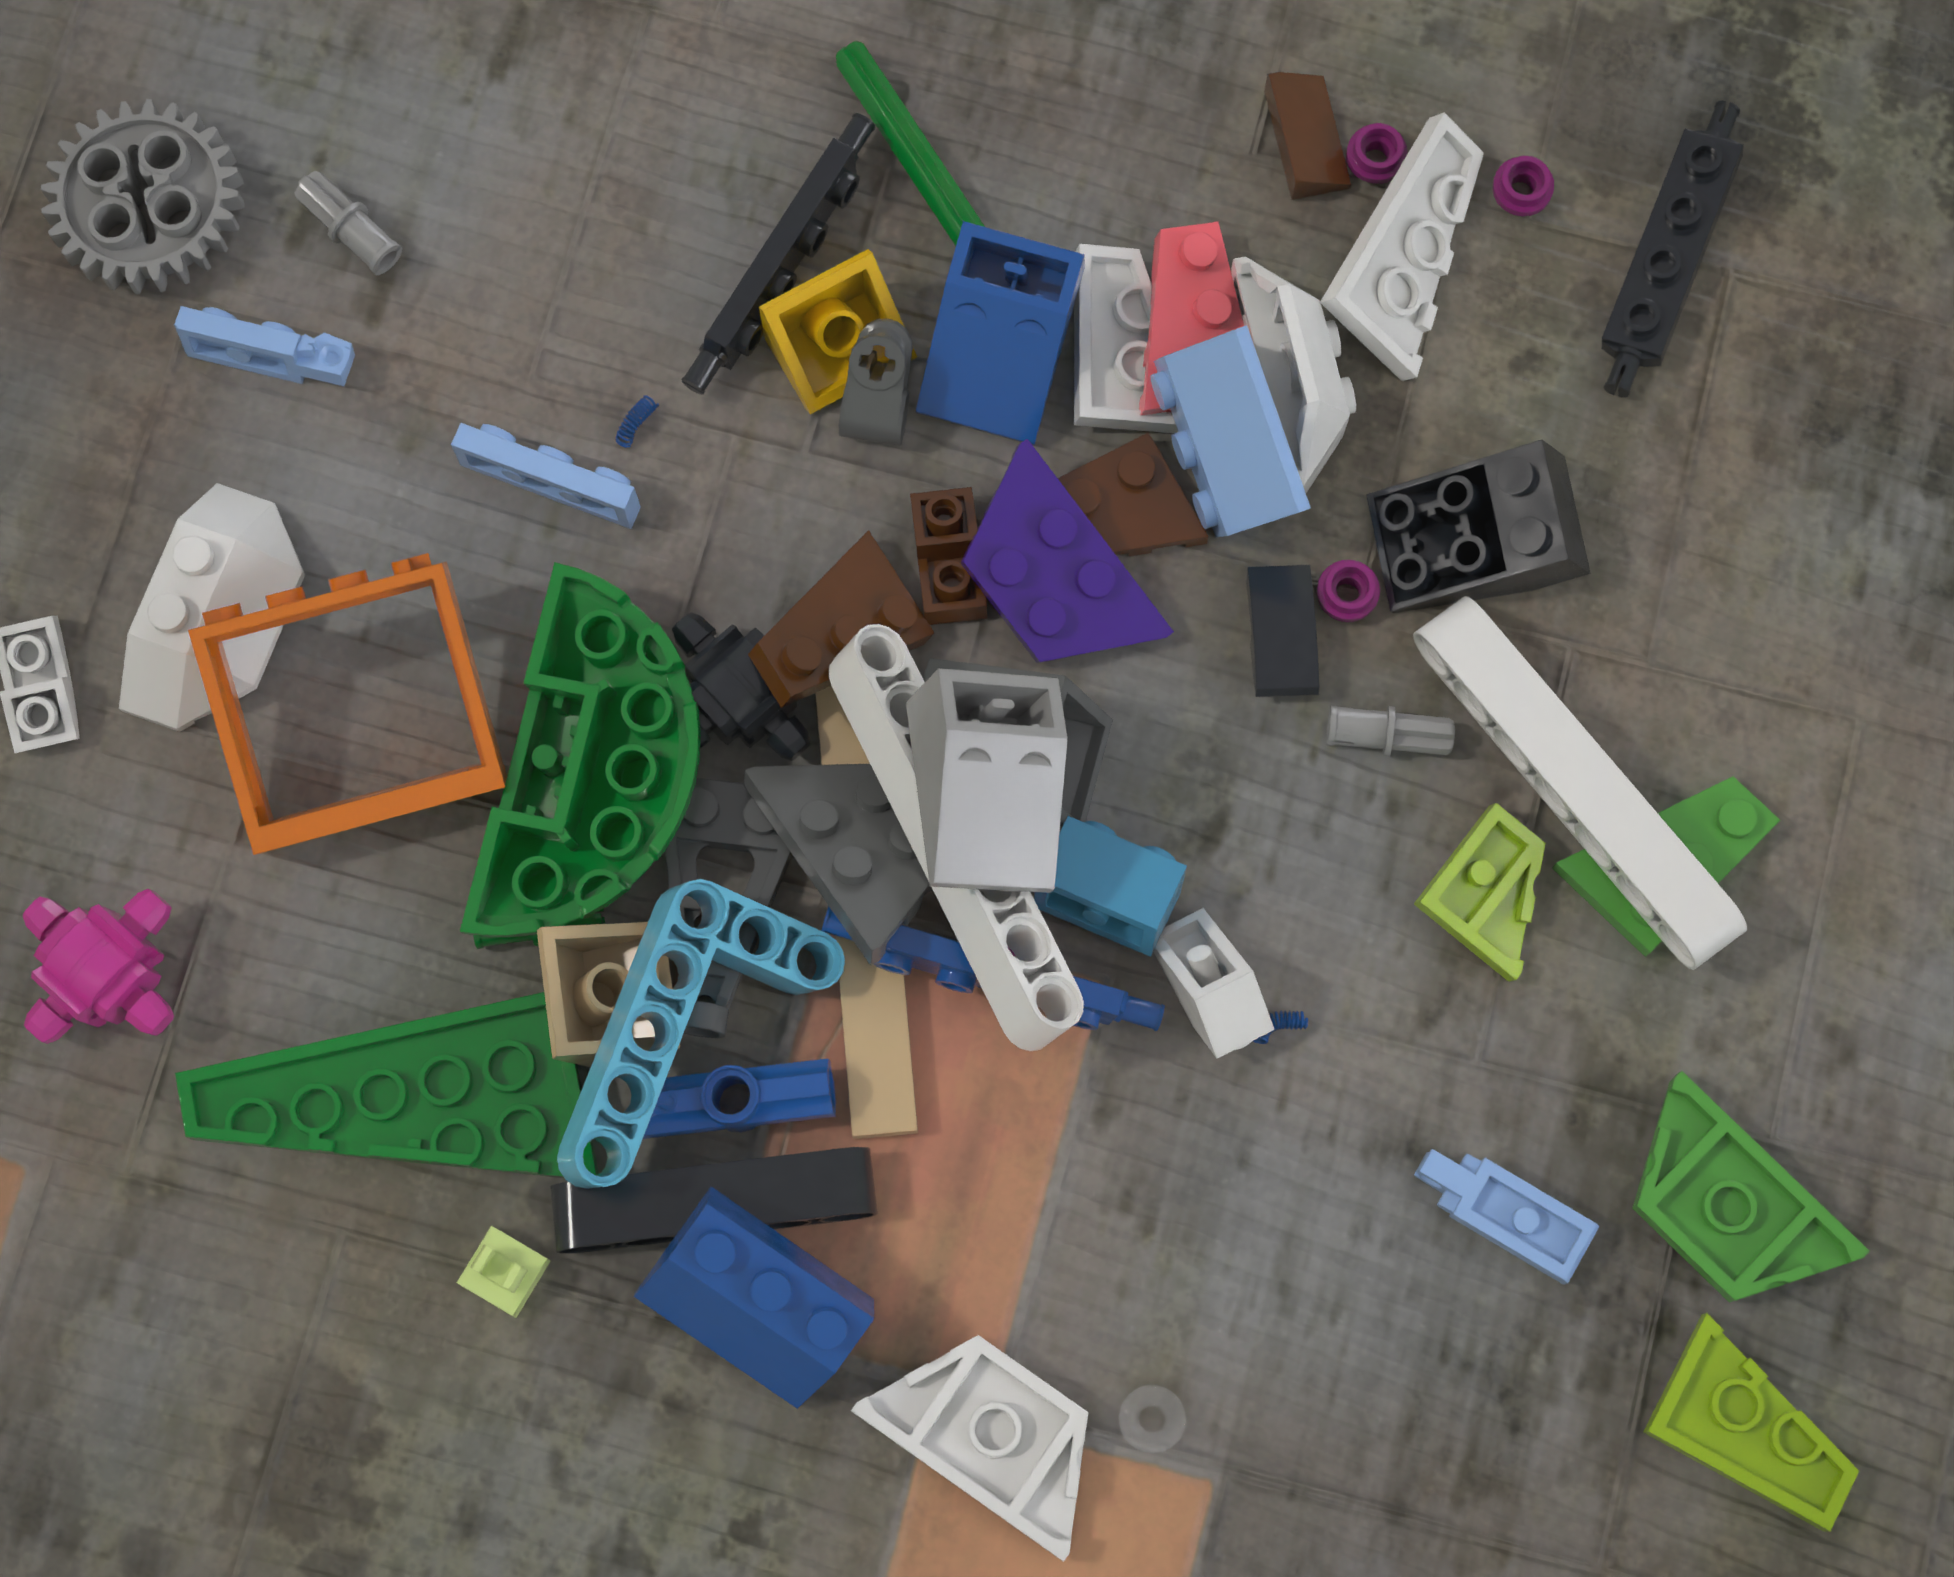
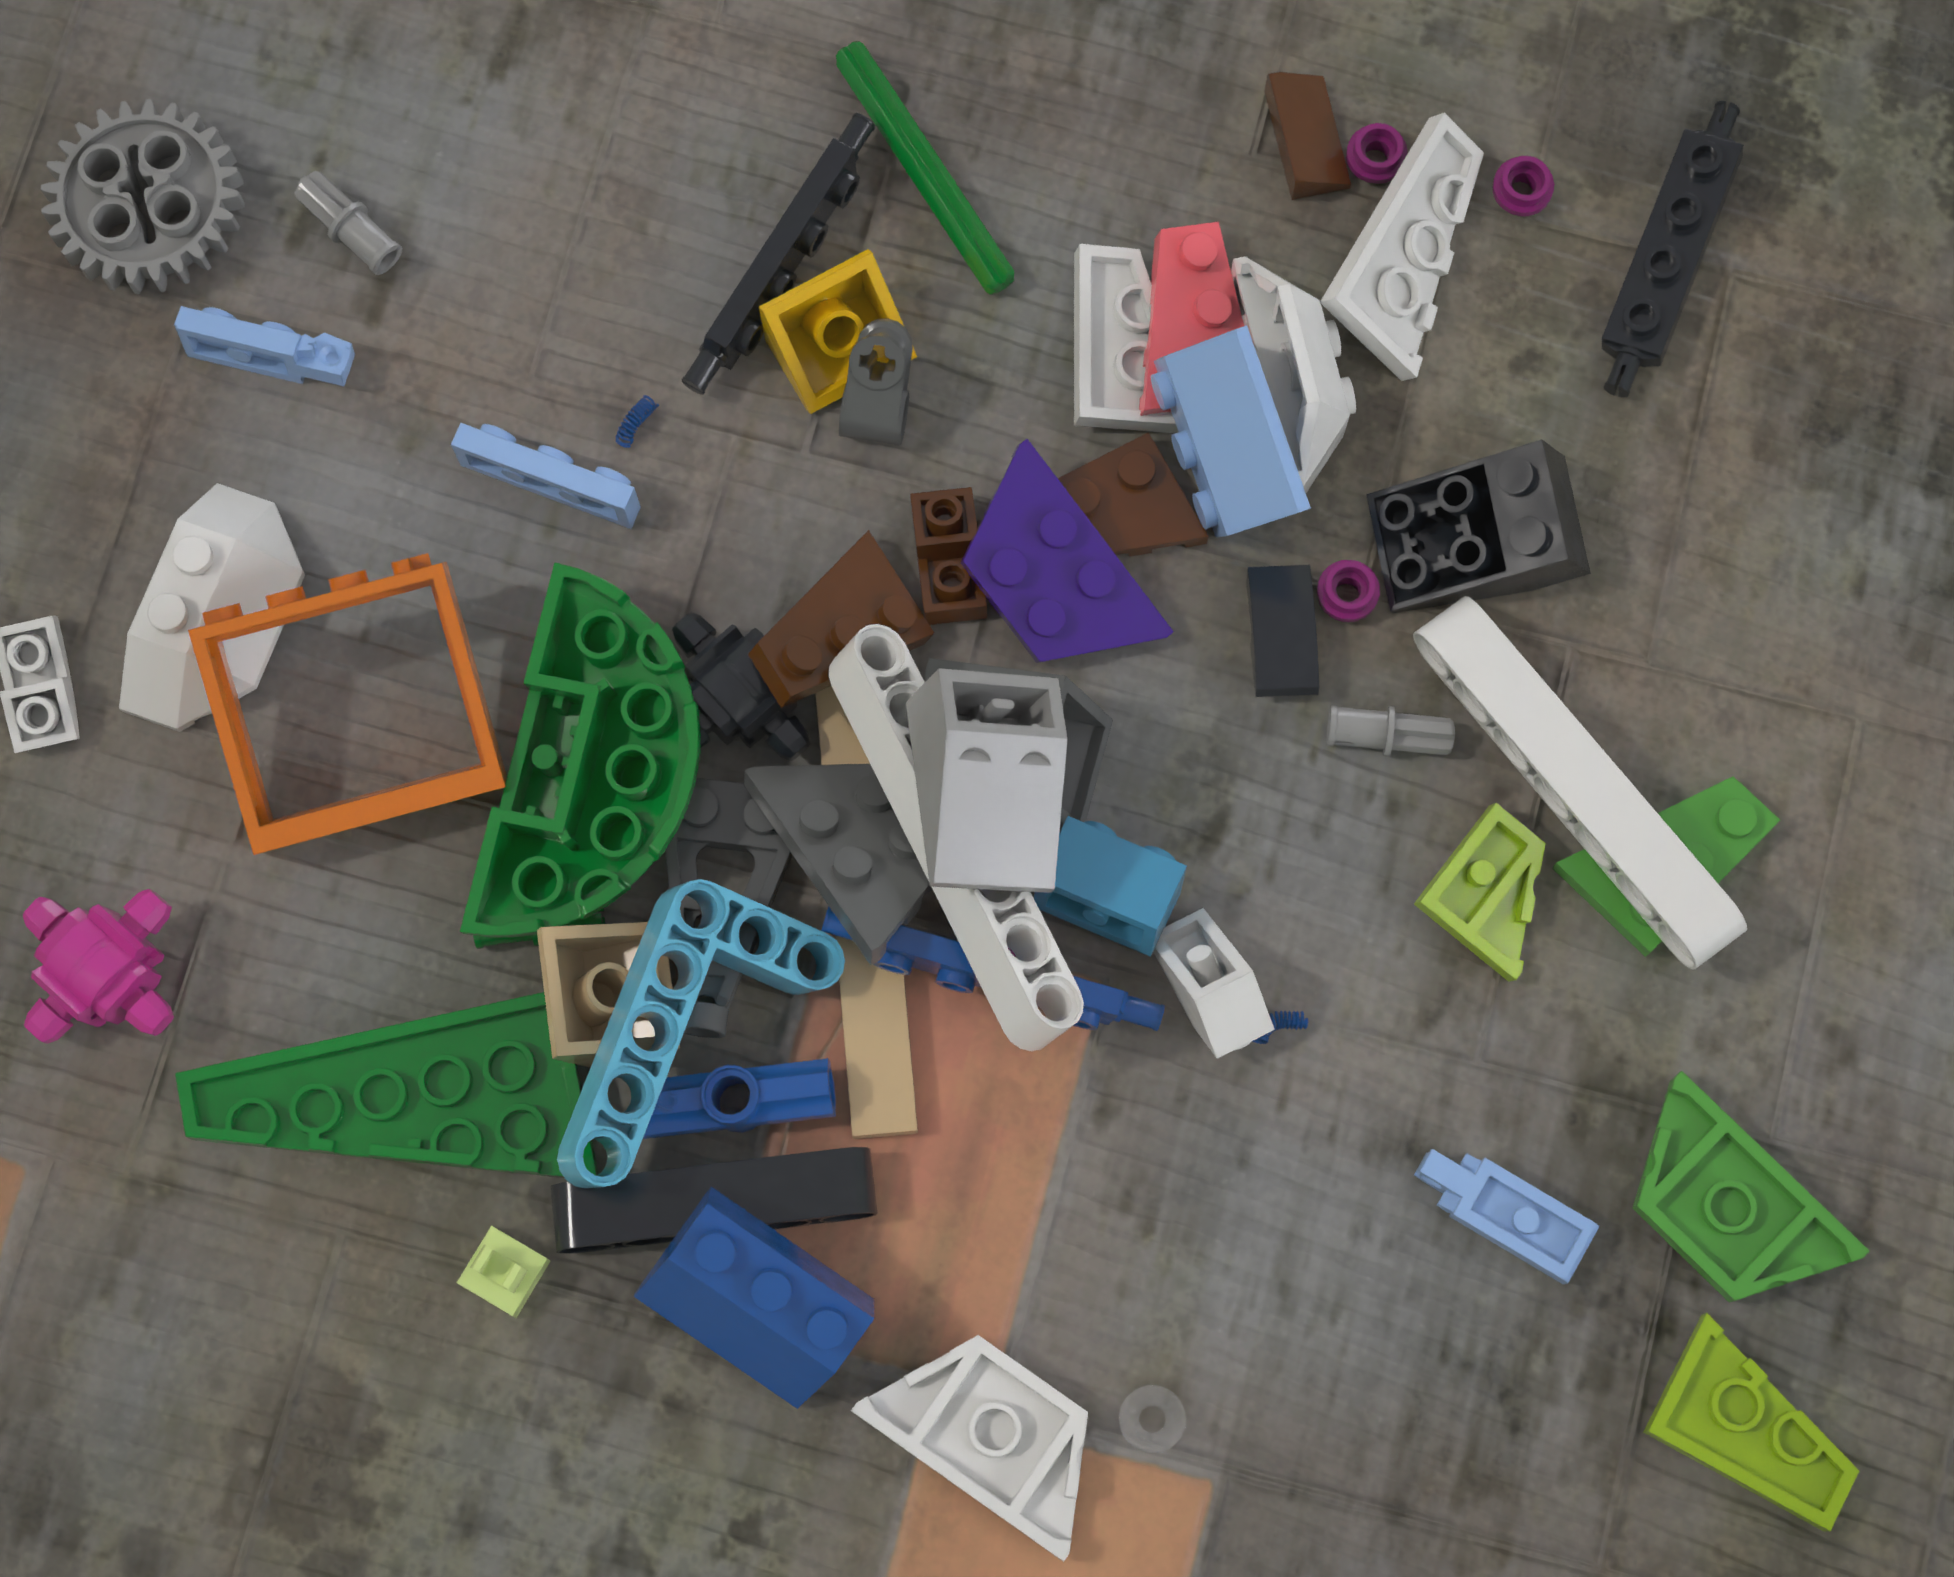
blue slope [915,221,1085,446] -> none

